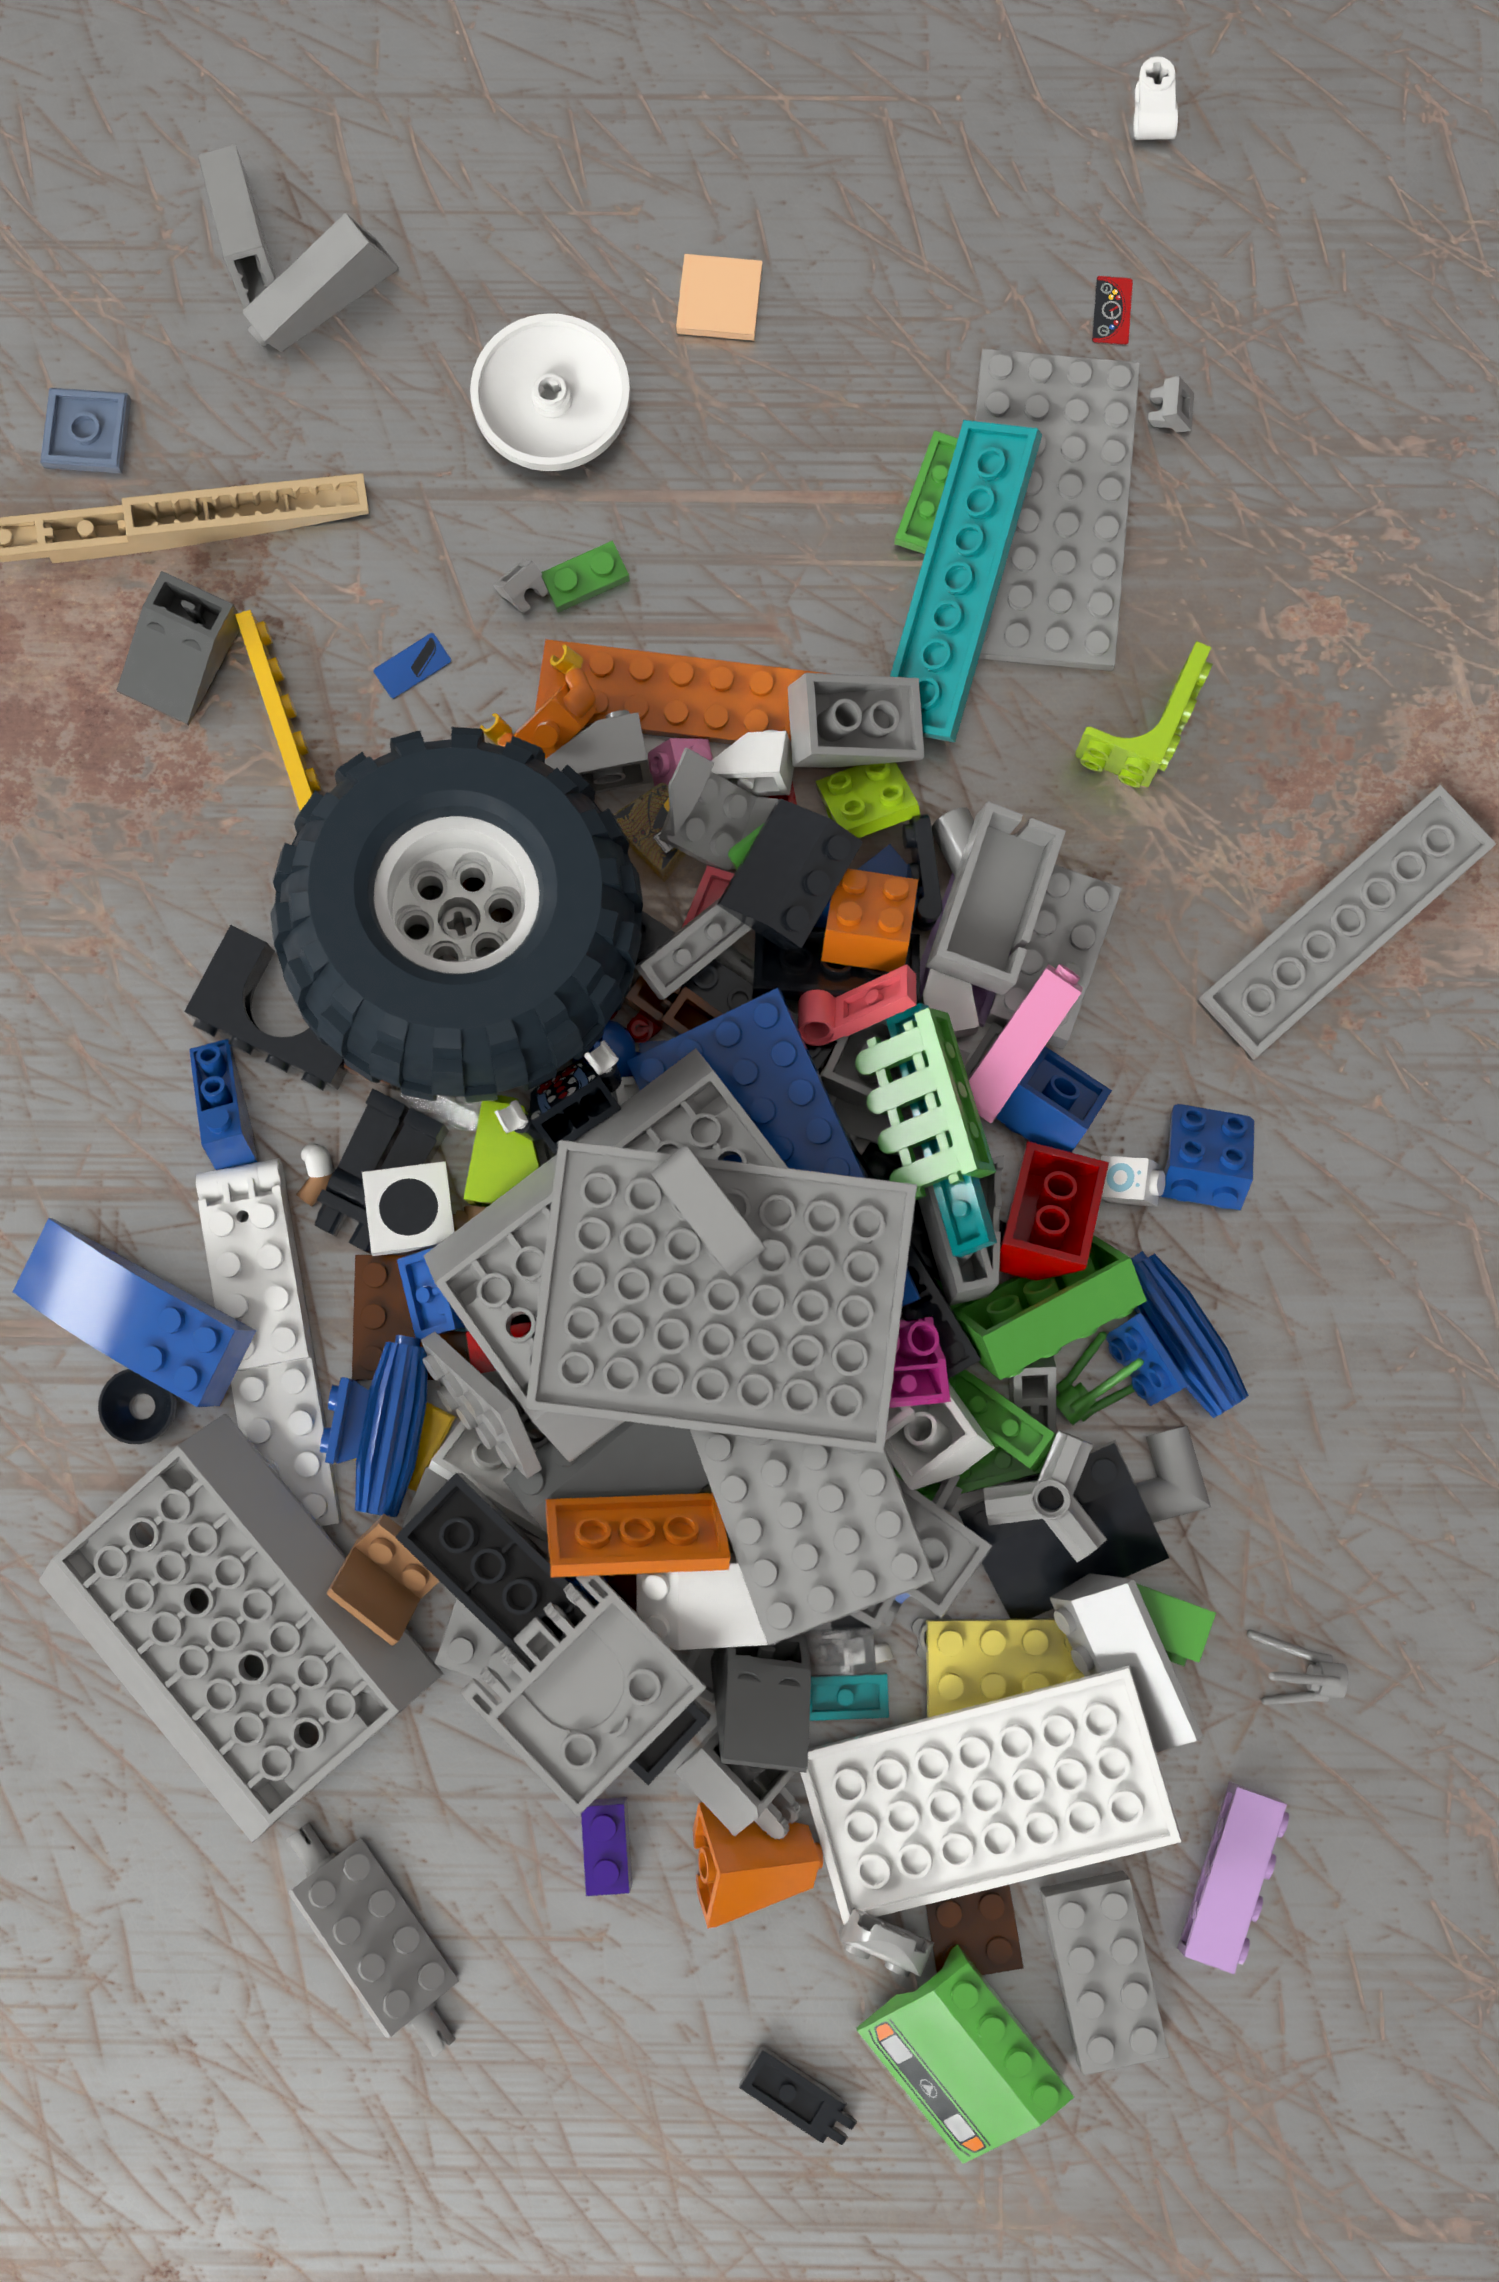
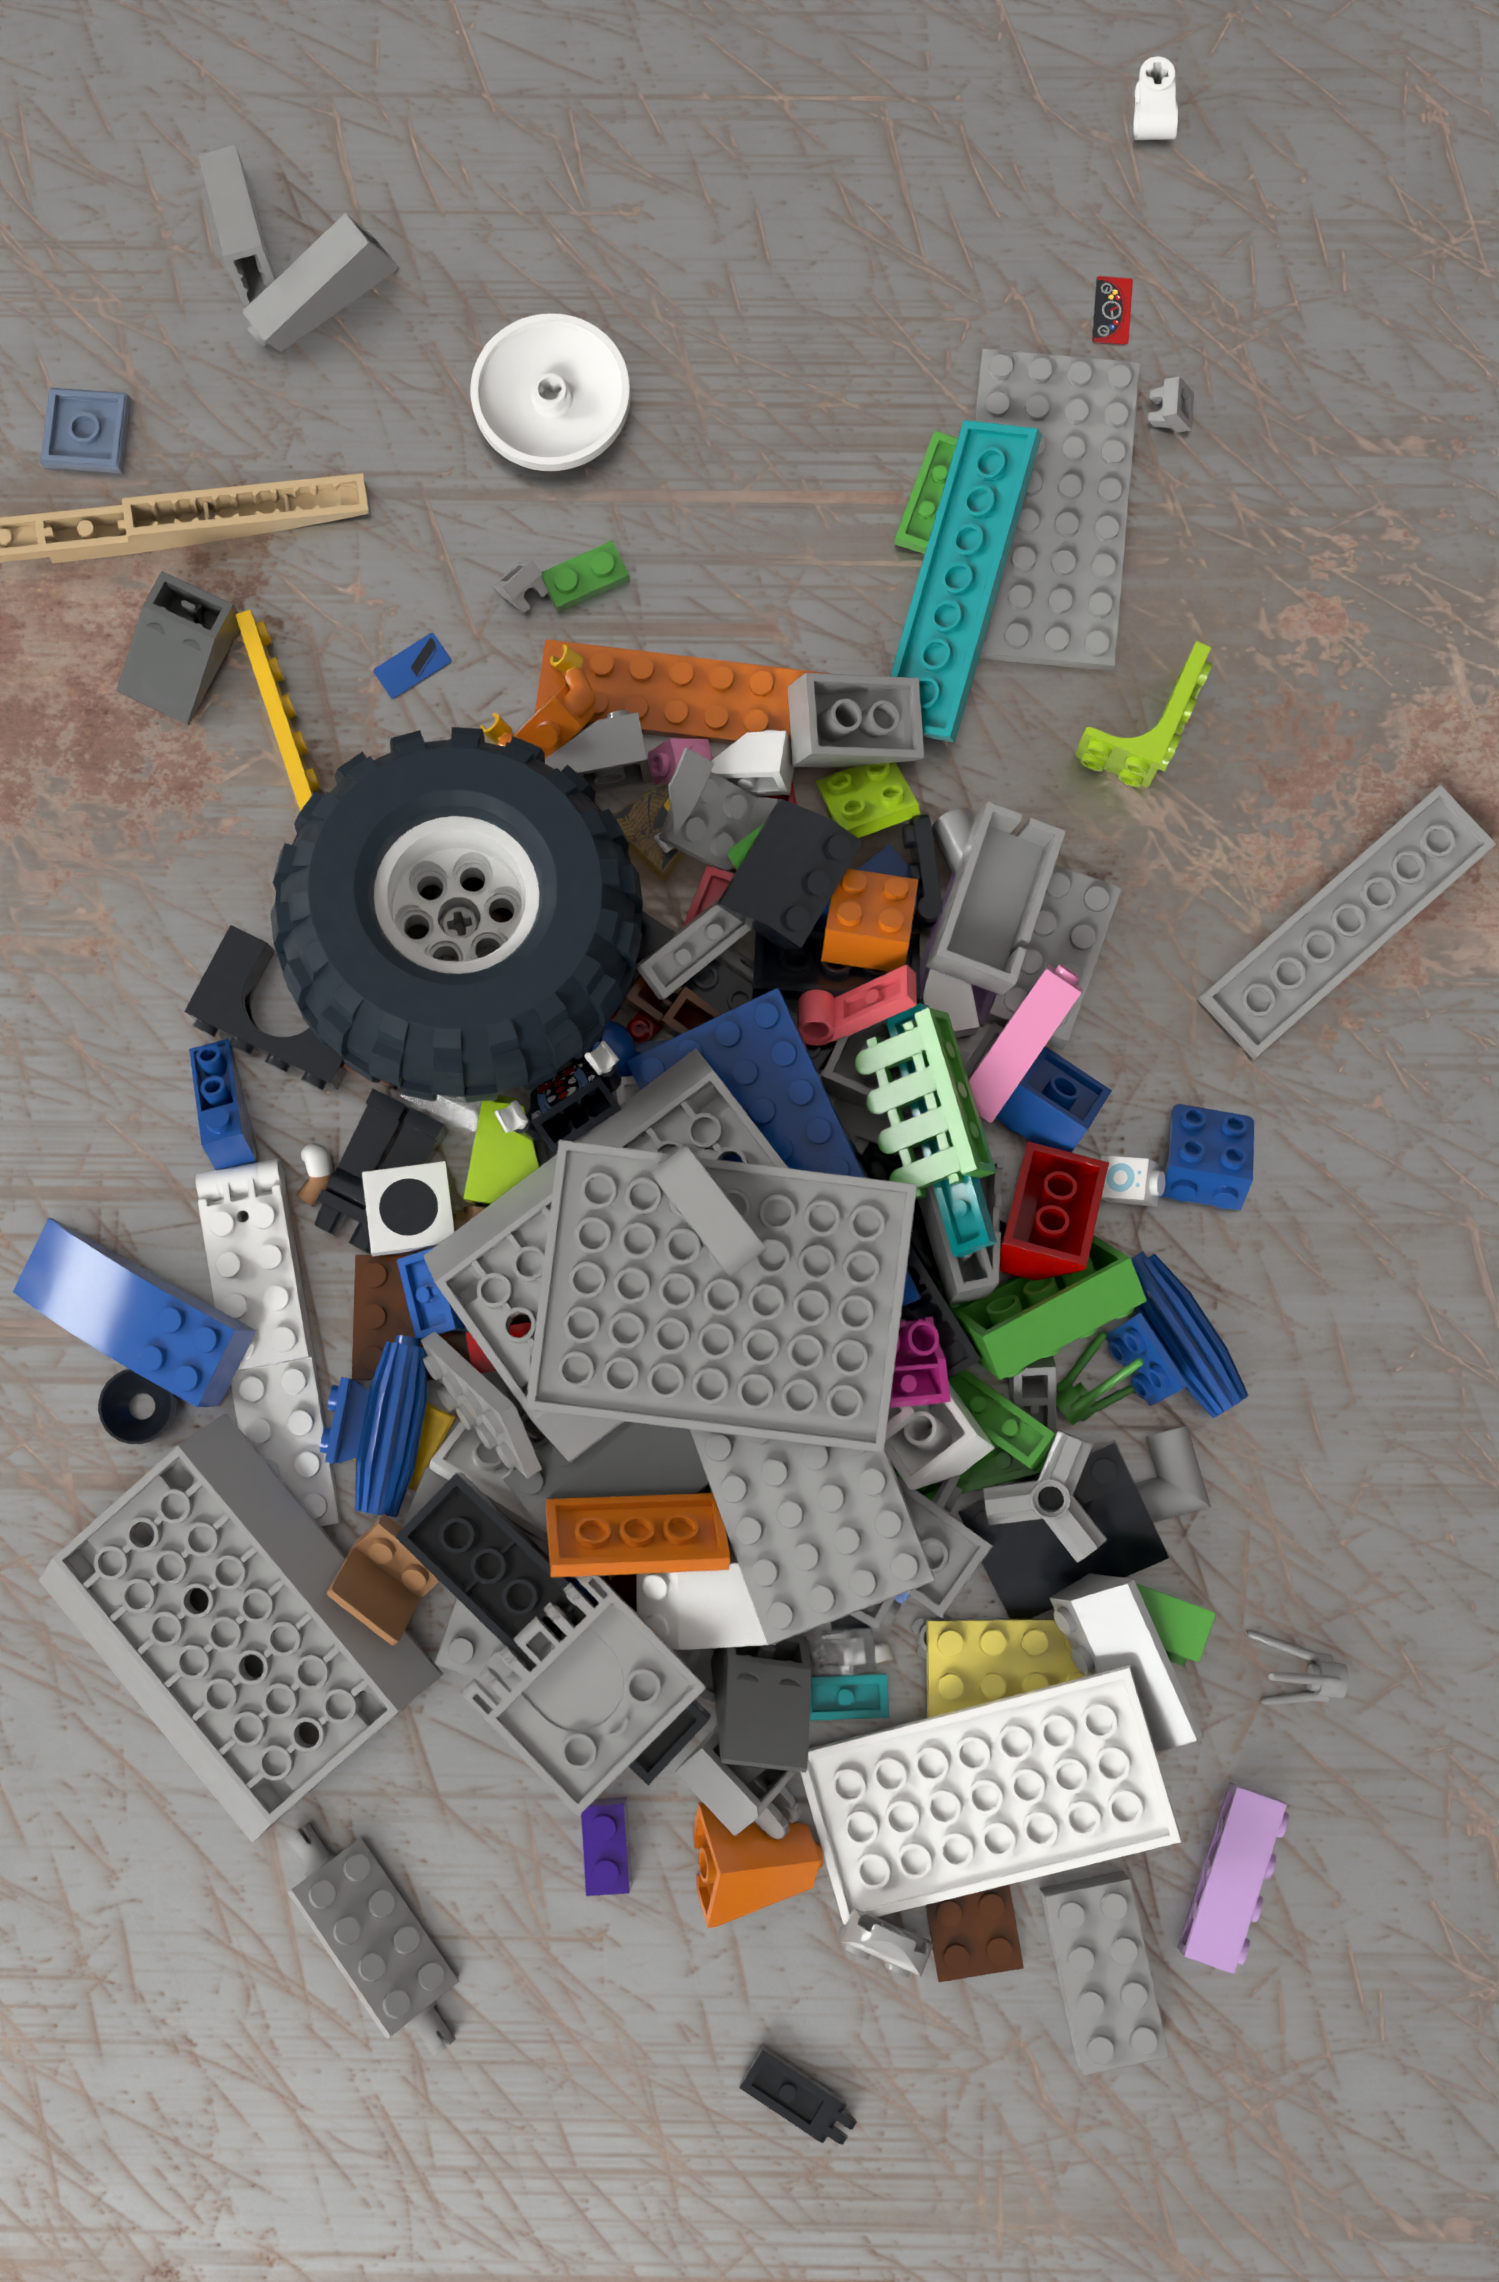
light nougat tile [676,254,762,341] -> none
bright green piece [856,1944,1074,2164] -> none

